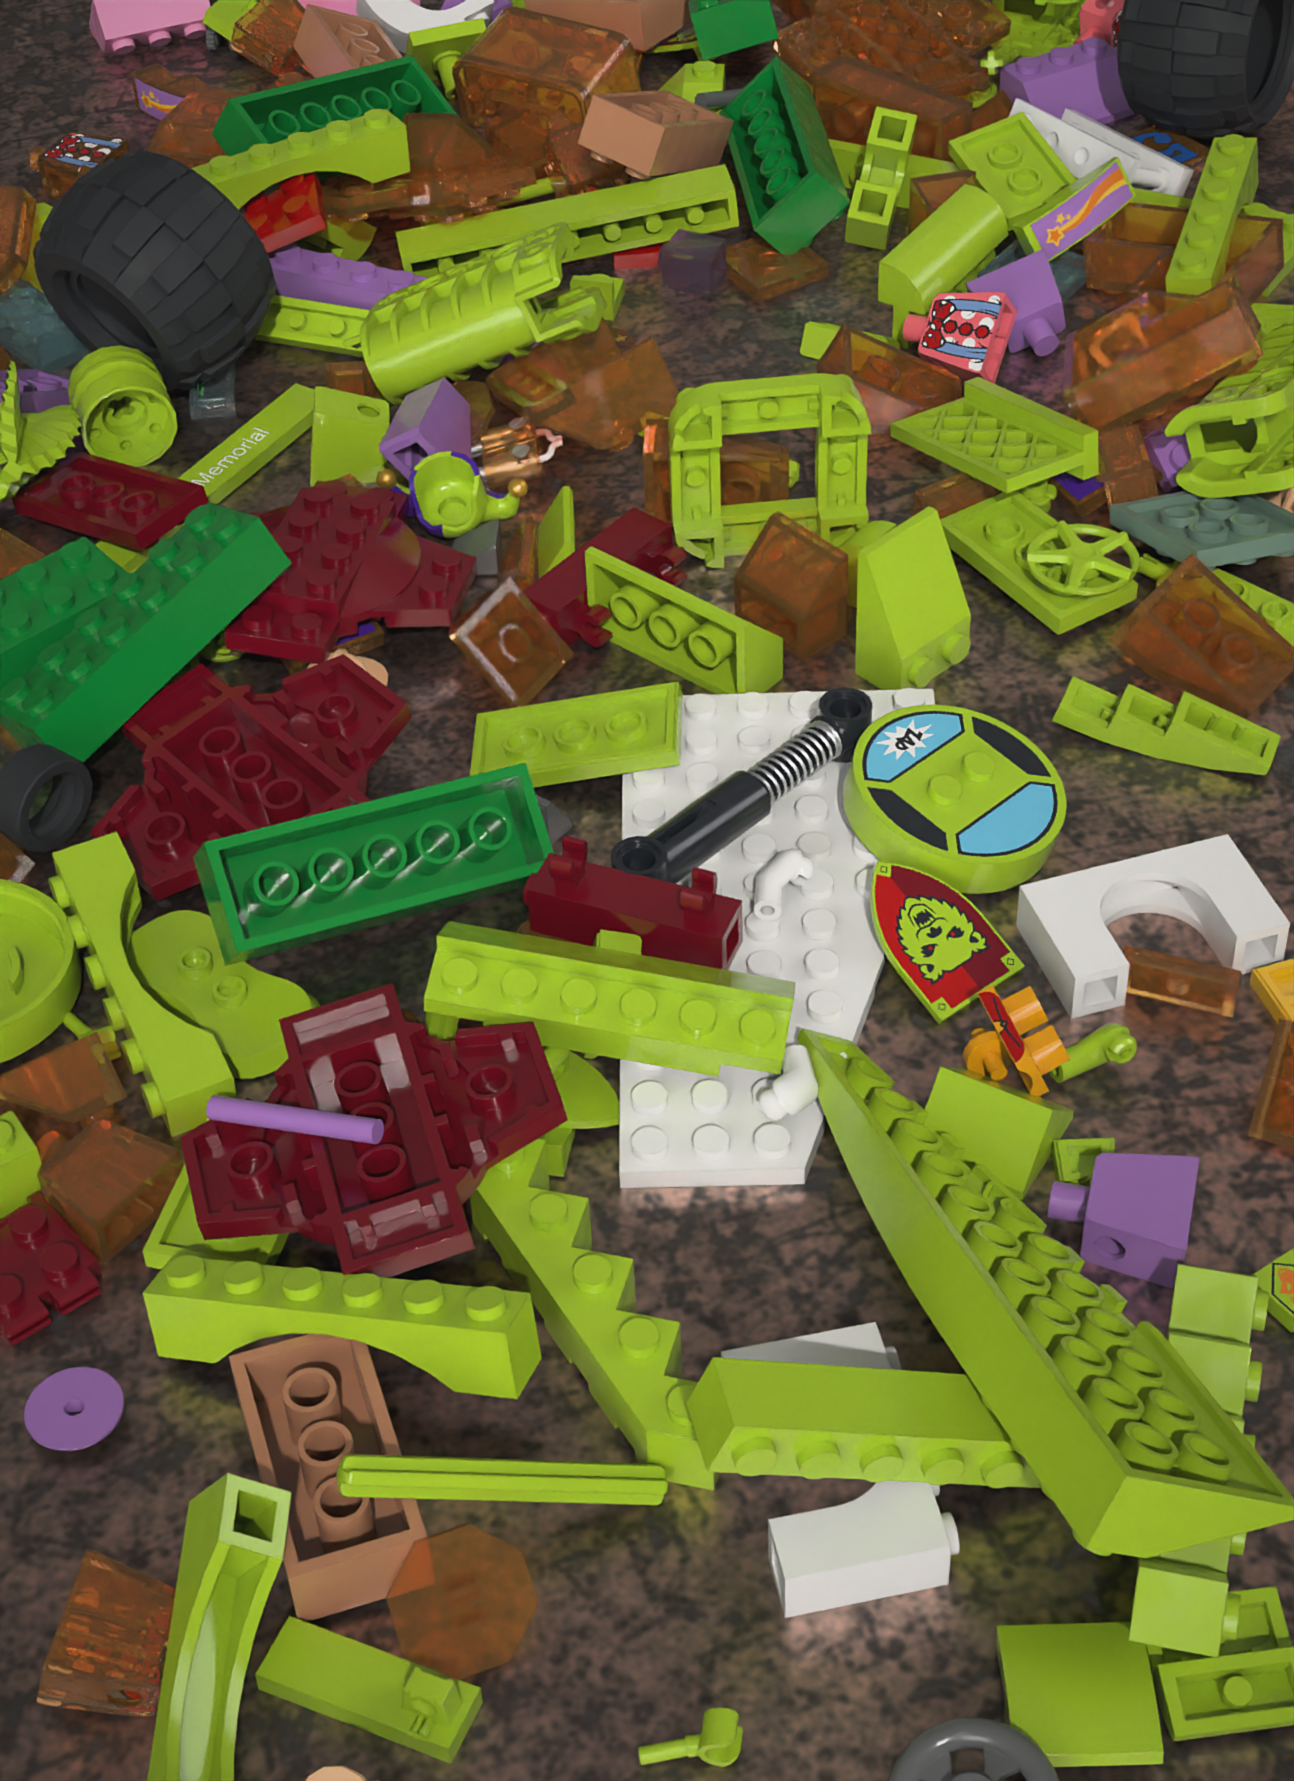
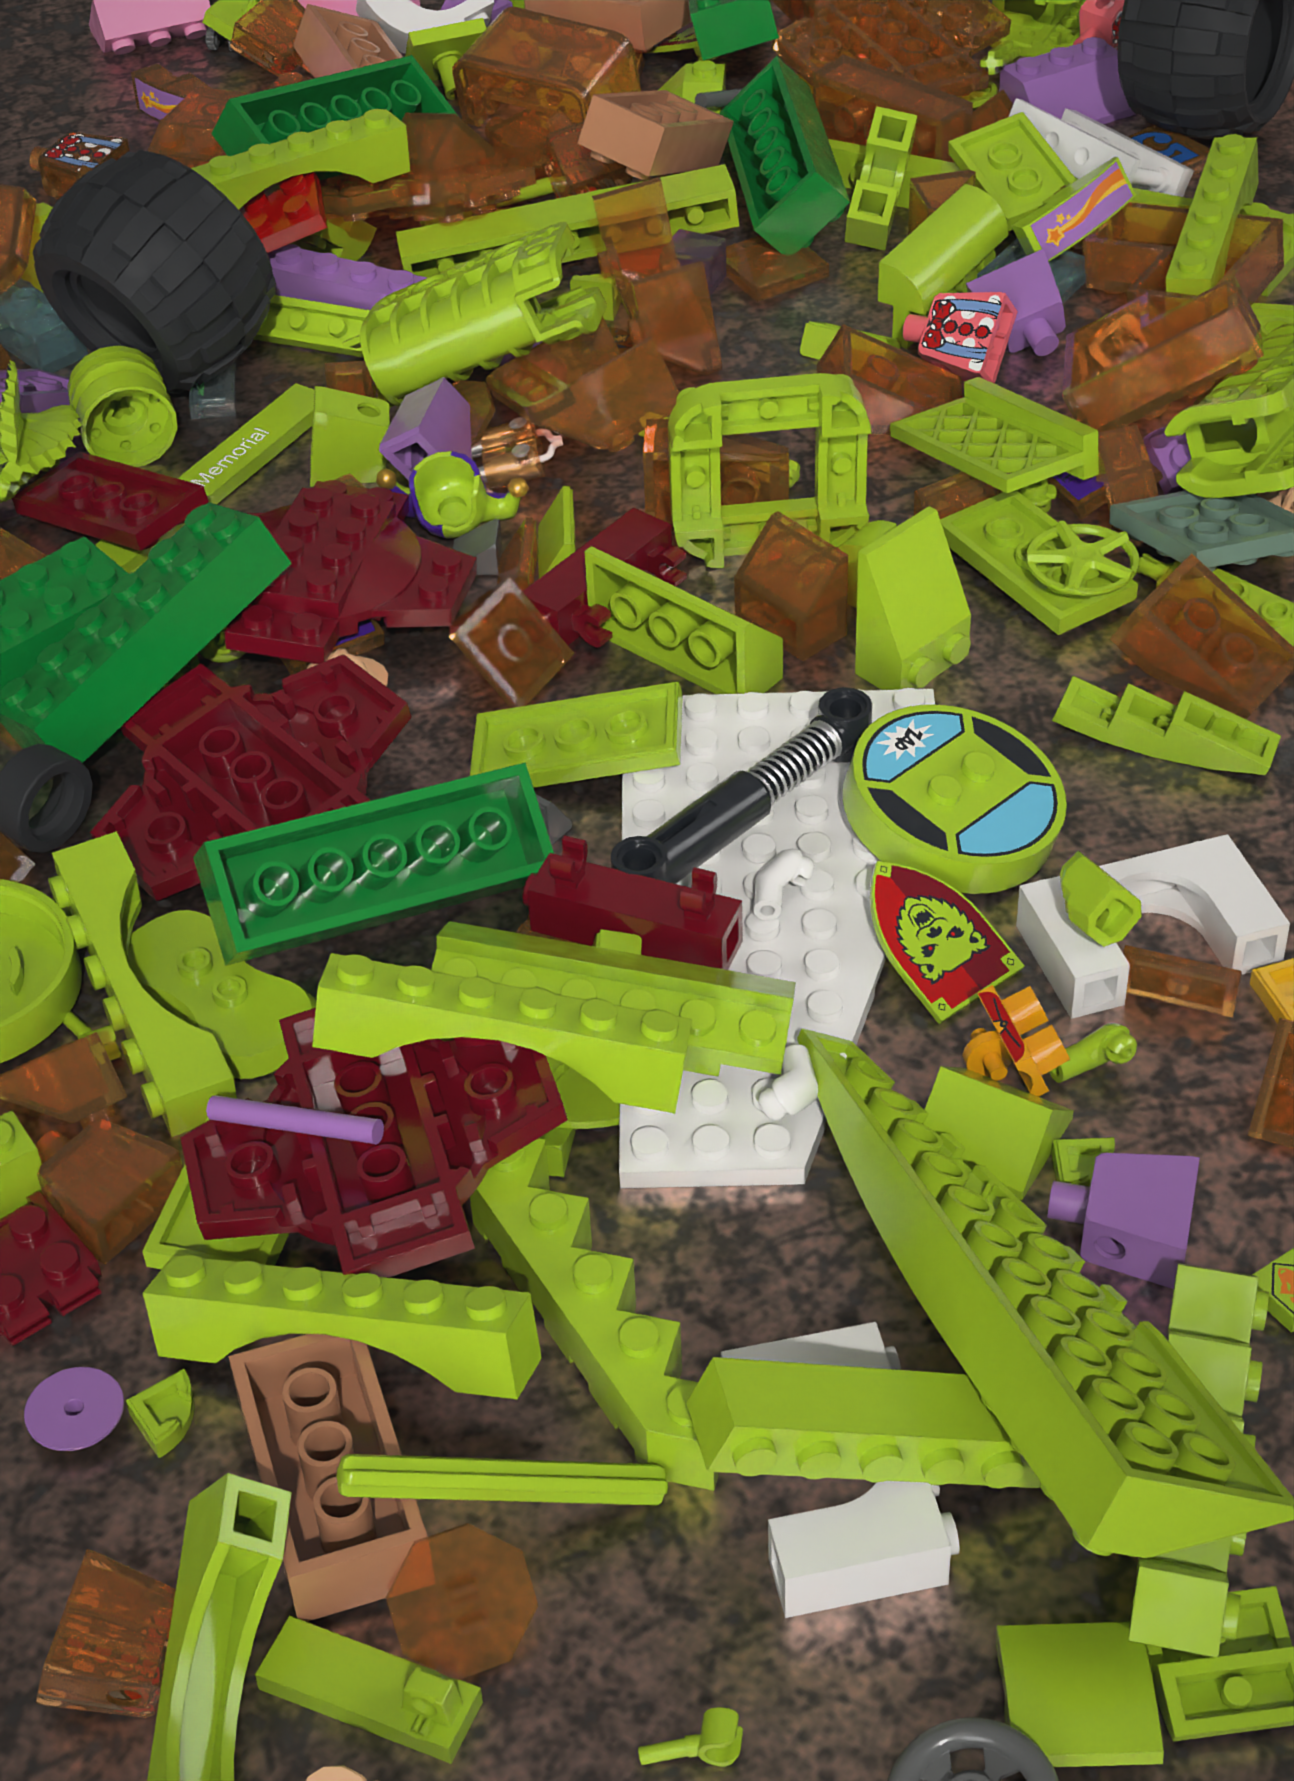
none -> lime tile [125,1369,195,1458]
none -> lime arch [312,953,692,1114]
none -> clear orange windscreen [592,177,722,375]
none -> lime rock [1060,851,1142,947]

